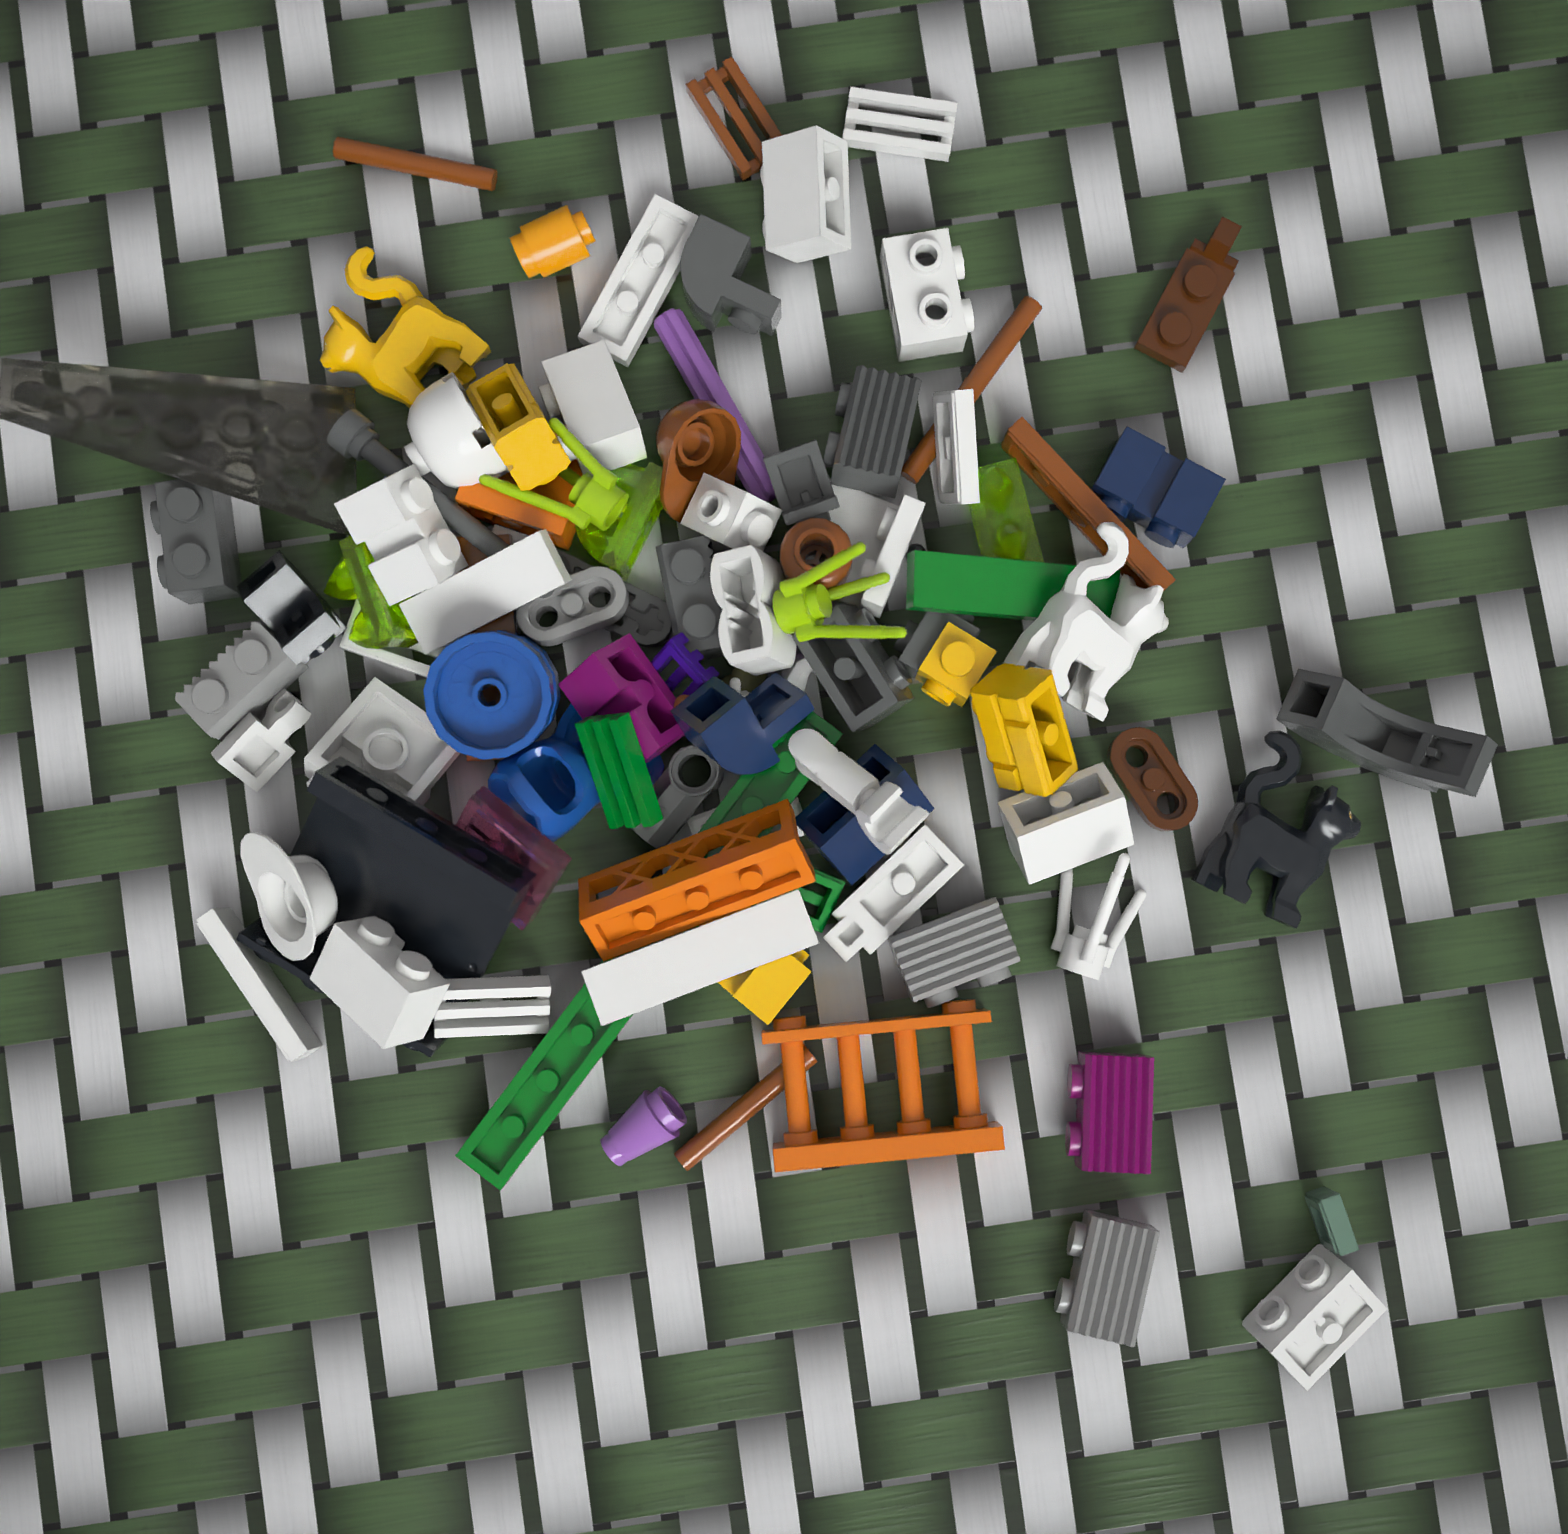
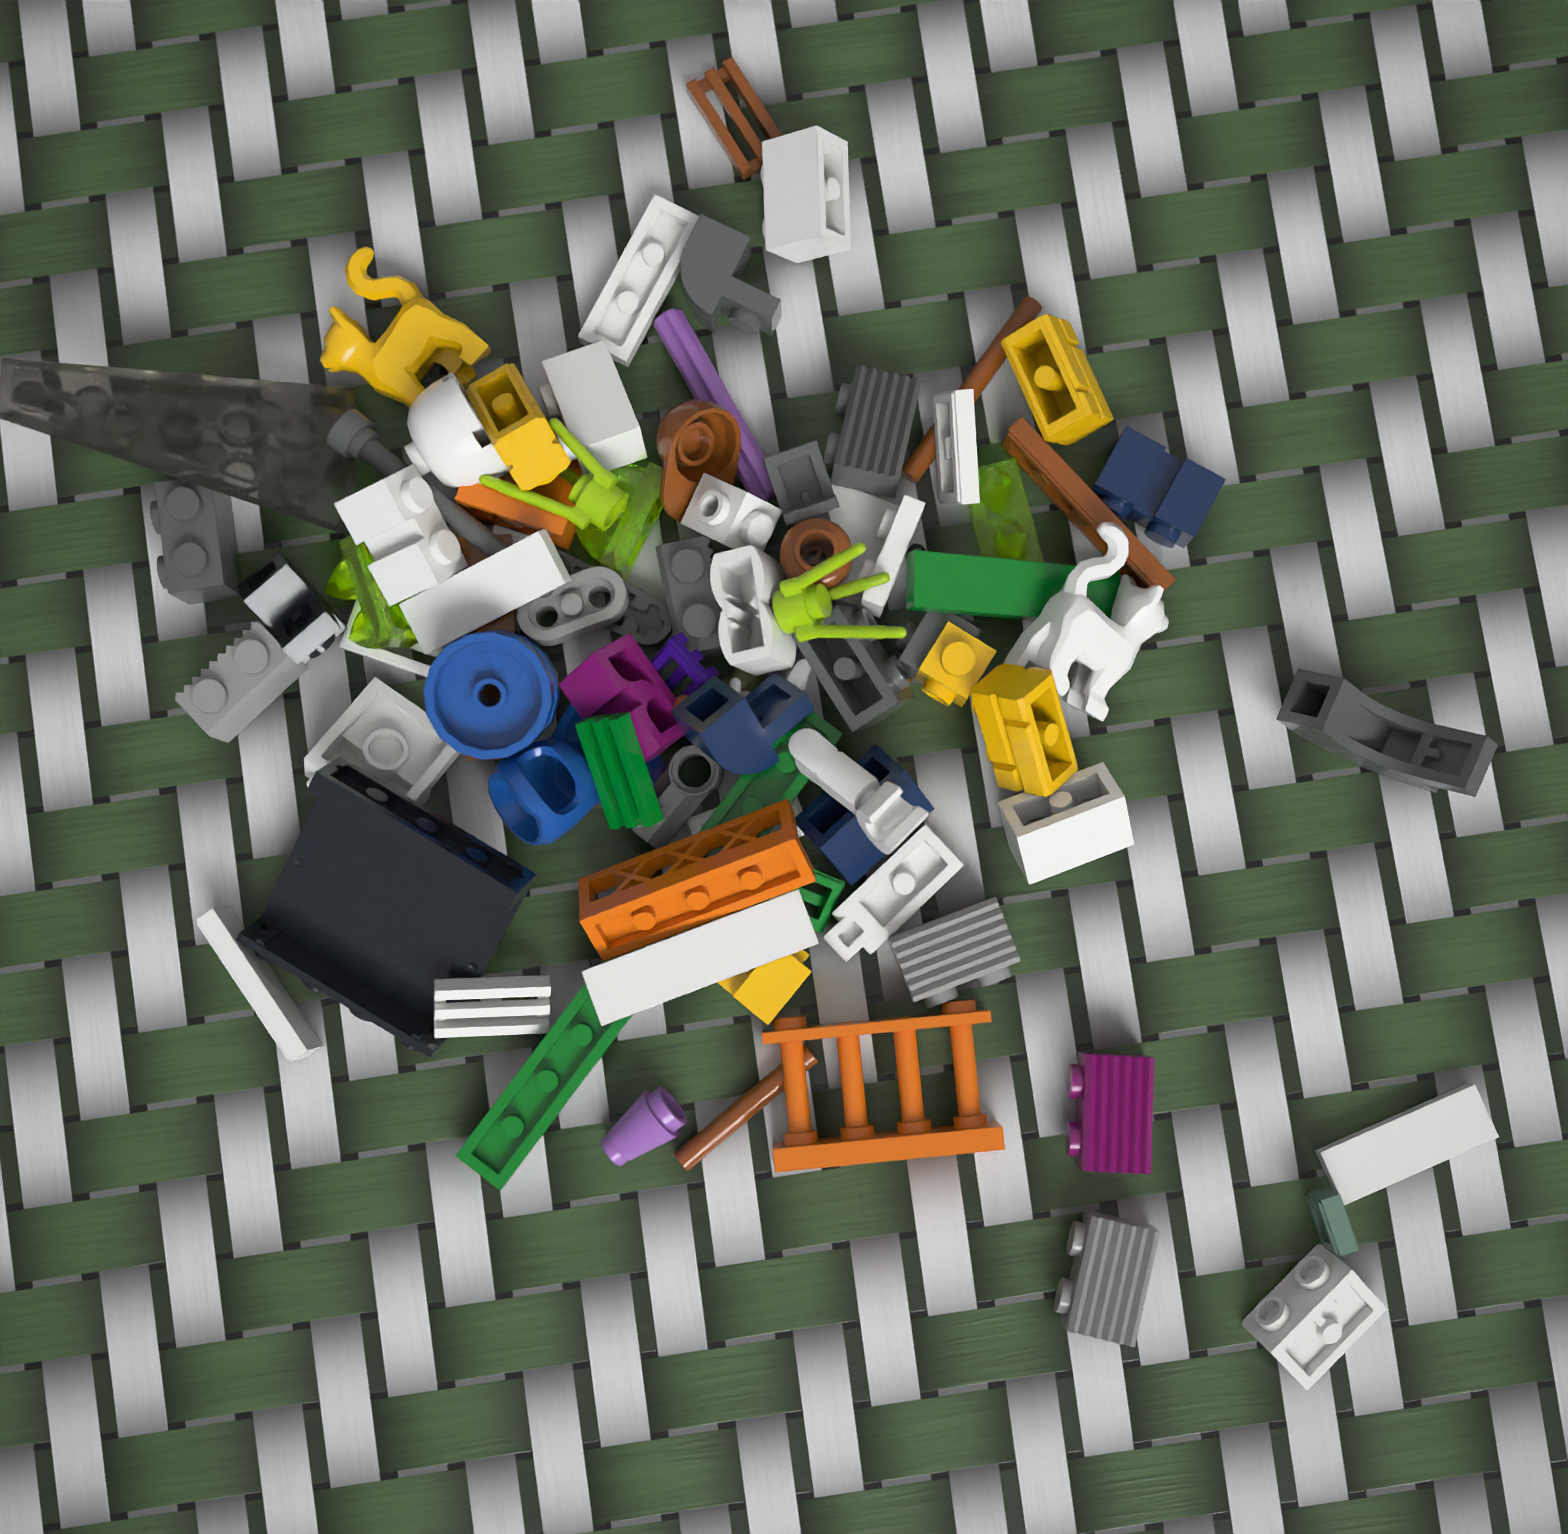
white plate [211,688,311,792] -> none
white piece [240,832,338,961] -> none
white brick [309,916,450,1049] -> none
dark orange bar [333,136,497,191] -> none
clear pink tile [456,785,572,931] -> none
light orange brick [510,205,596,279] -> none
white tile [842,87,958,162] -> none
white brick [880,228,974,362] -> none
white plant [1051,853,1146,980] -> none
reddish brown plate [1107,727,1198,832] -> none
reddish brown hinge [1134,216,1242,373] -> none
black animal [1191,730,1361,929] -> none
none -> yellow brick [1000,313,1114,446]
none -> white tile [1315,1083,1499,1205]

